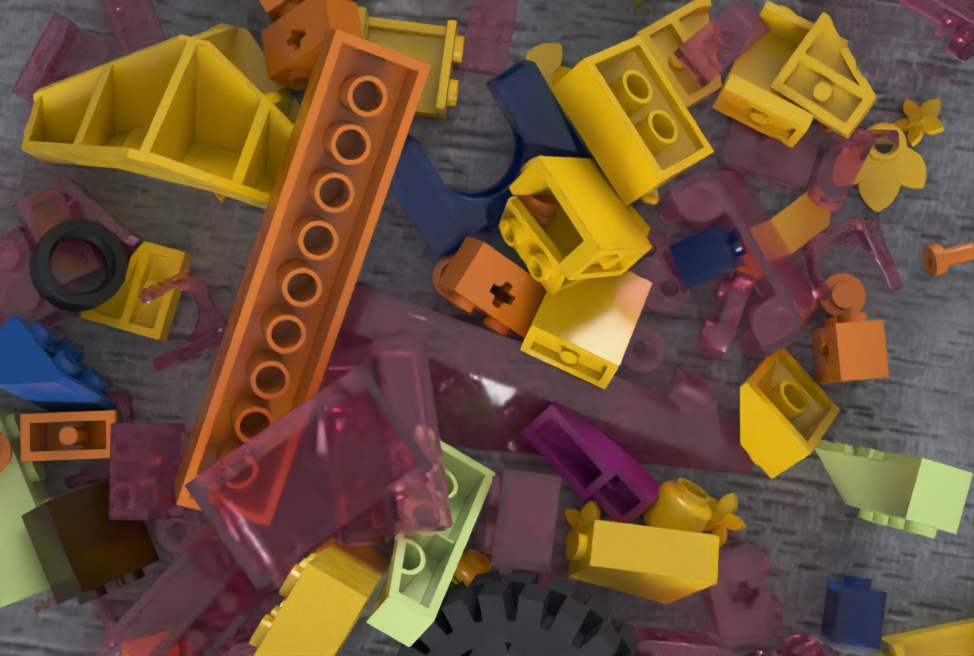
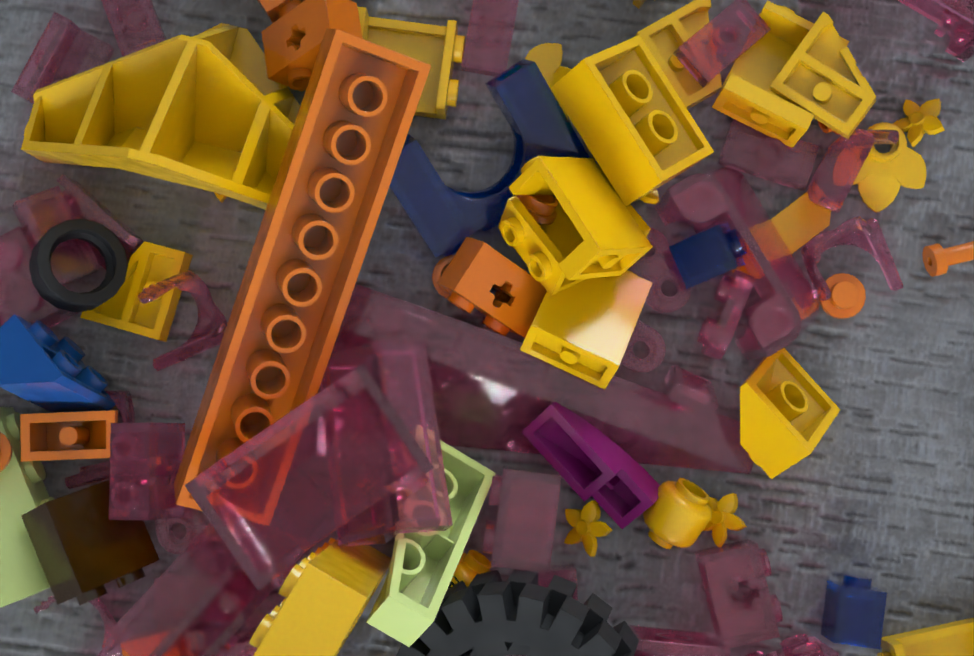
yellow slope [566,520,720,604] -> none
orange brick [811,312,889,384] -> none
yellowish green wedge [814,440,973,539] -> none

